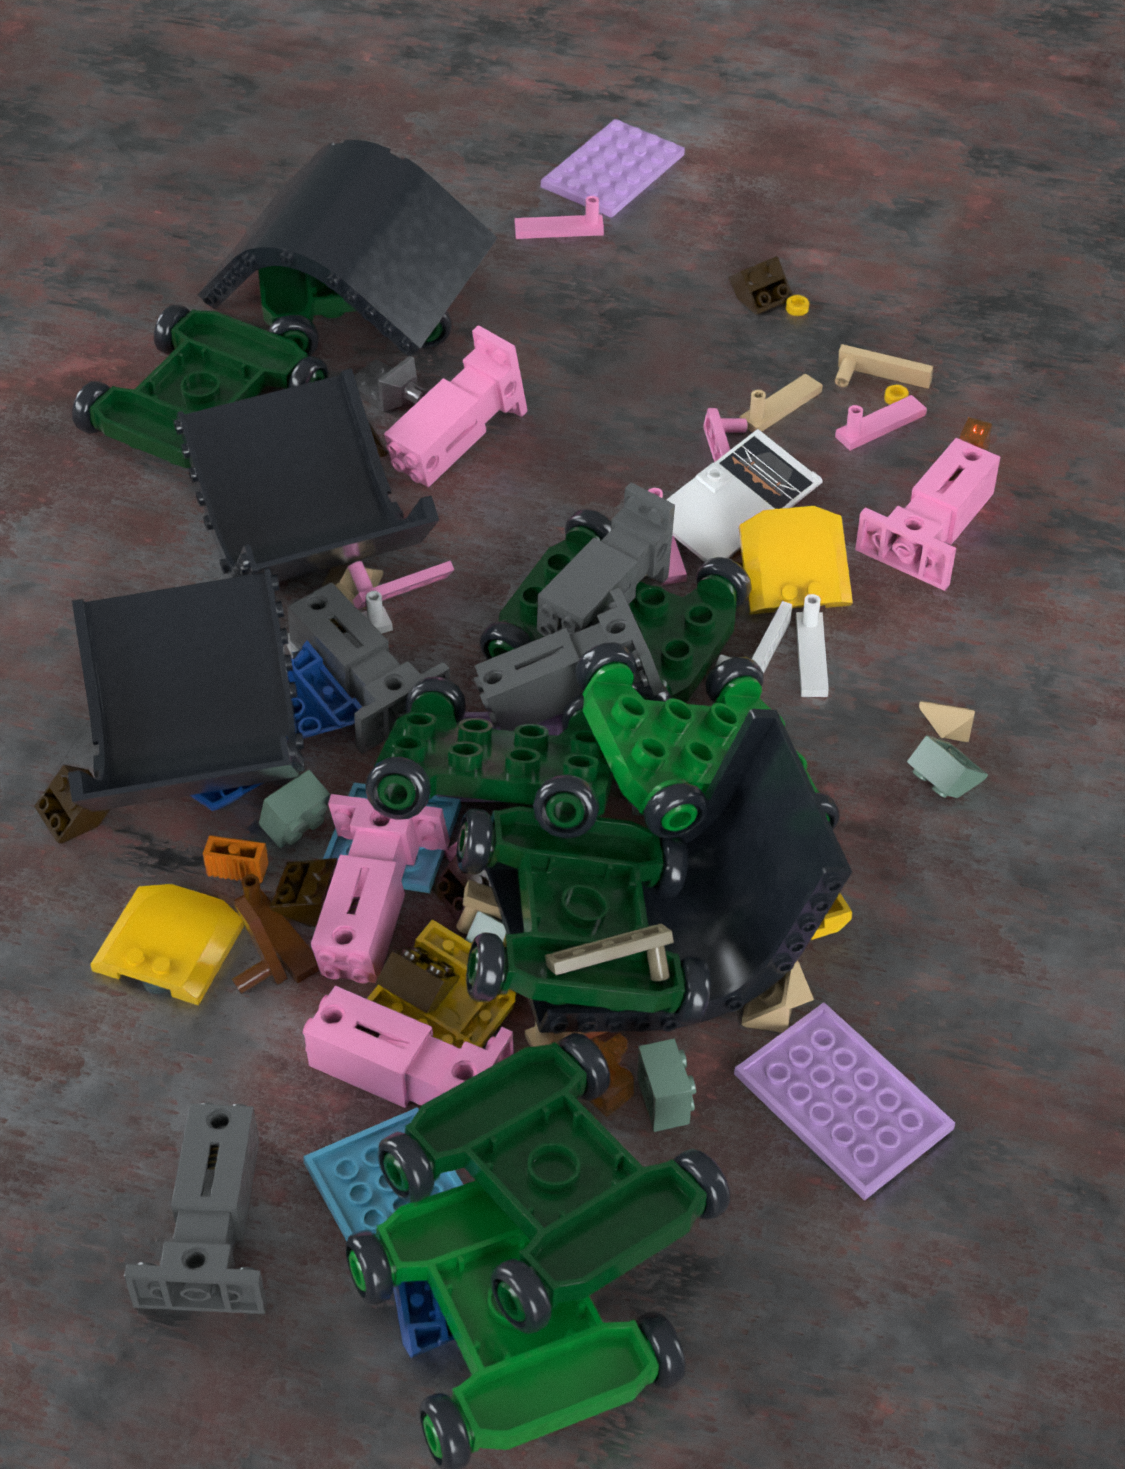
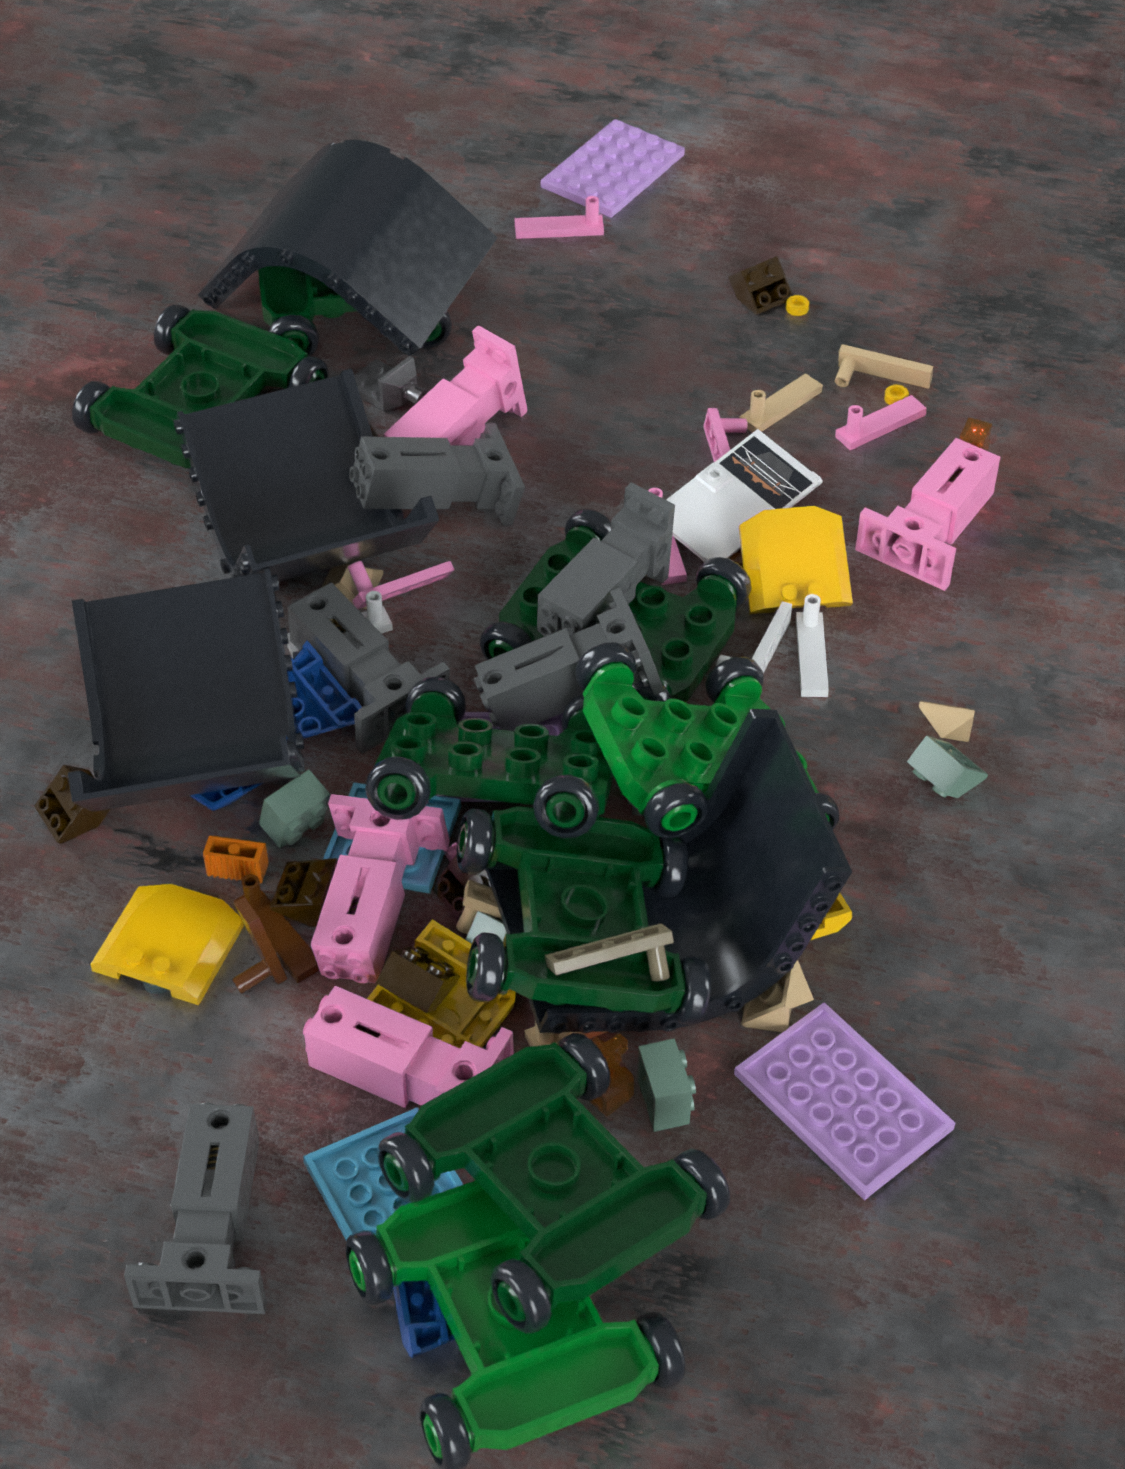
none -> dark grey brick [349,423,525,526]

